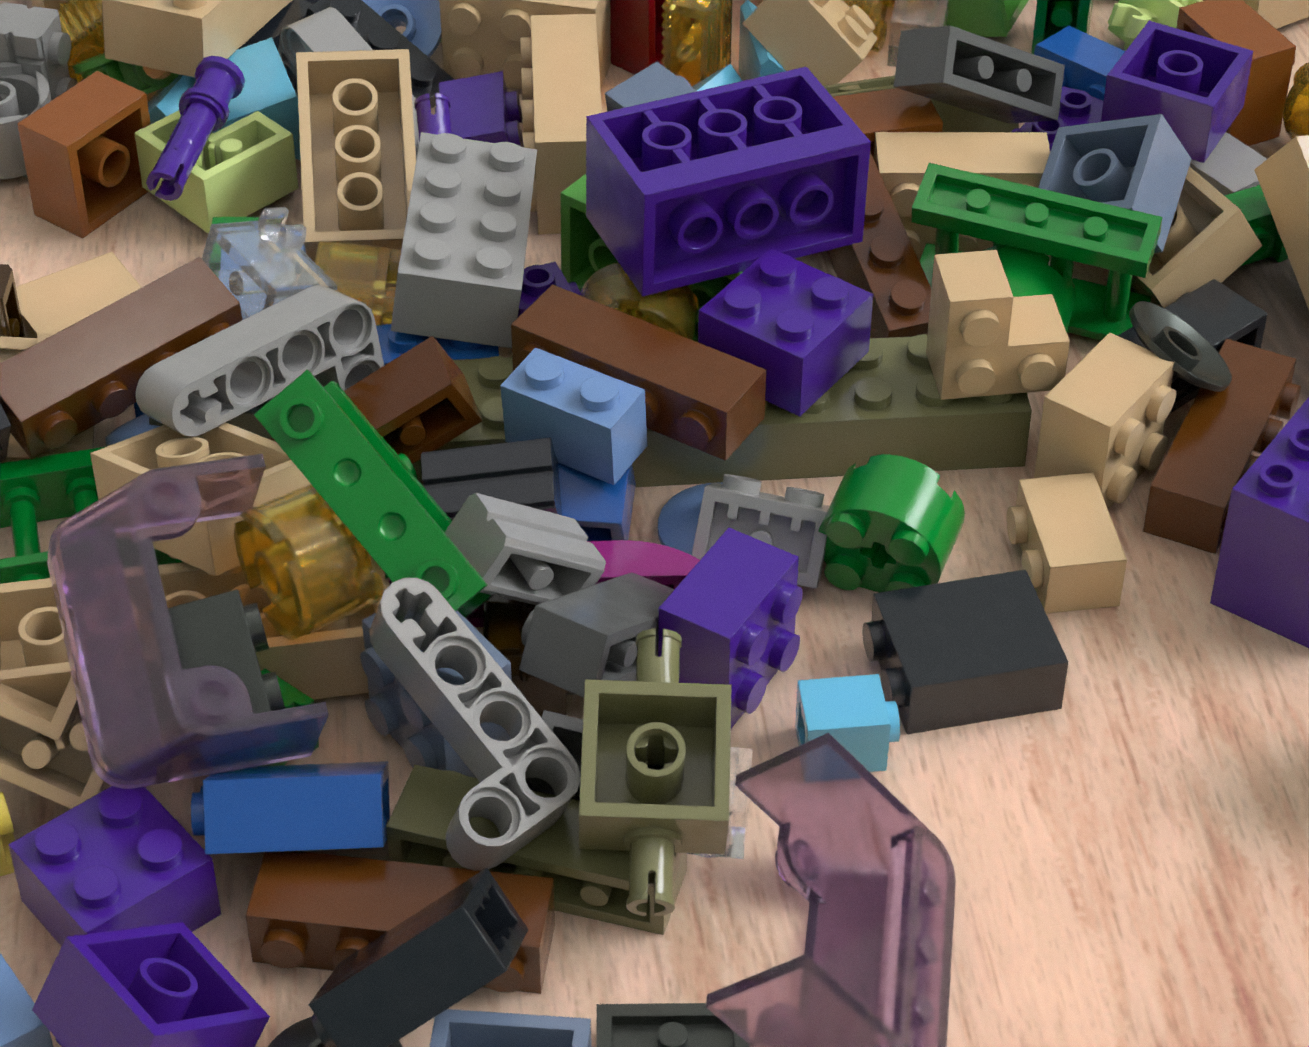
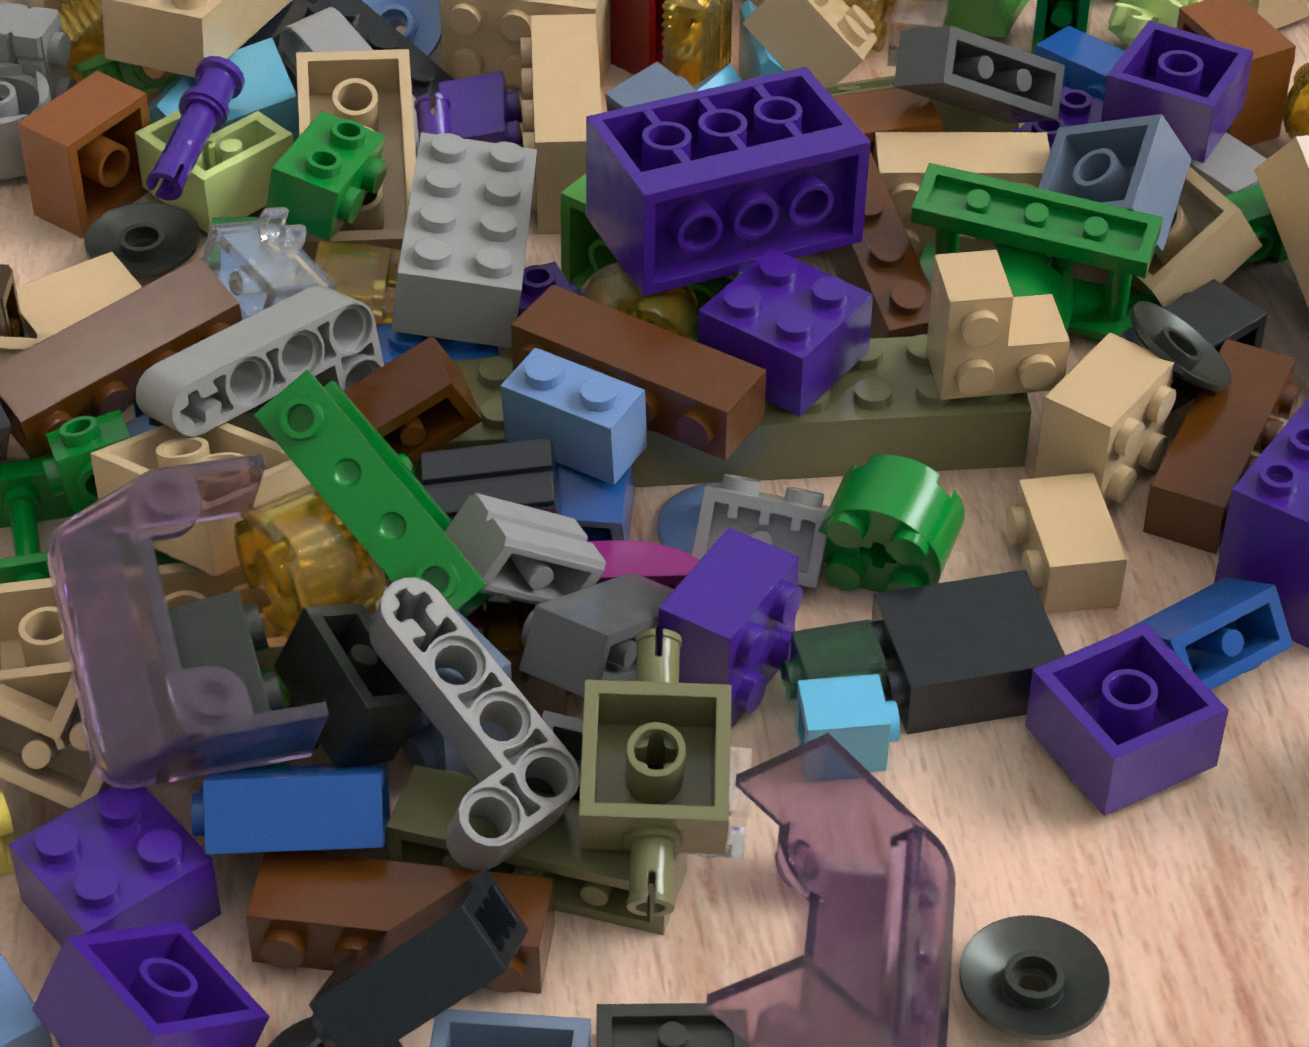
none -> green brick [41,409,131,516]
none -> pearl dark grey dish [84,202,200,277]
none -> green brick [265,111,388,241]
none -> pearl dark grey brick [274,603,422,768]
none -> clear green brick [781,619,888,701]
none -> pearl dark grey dish [959,915,1110,1041]
none -> dark purple brick [1025,622,1229,816]
none -> blue brick [1123,577,1293,690]

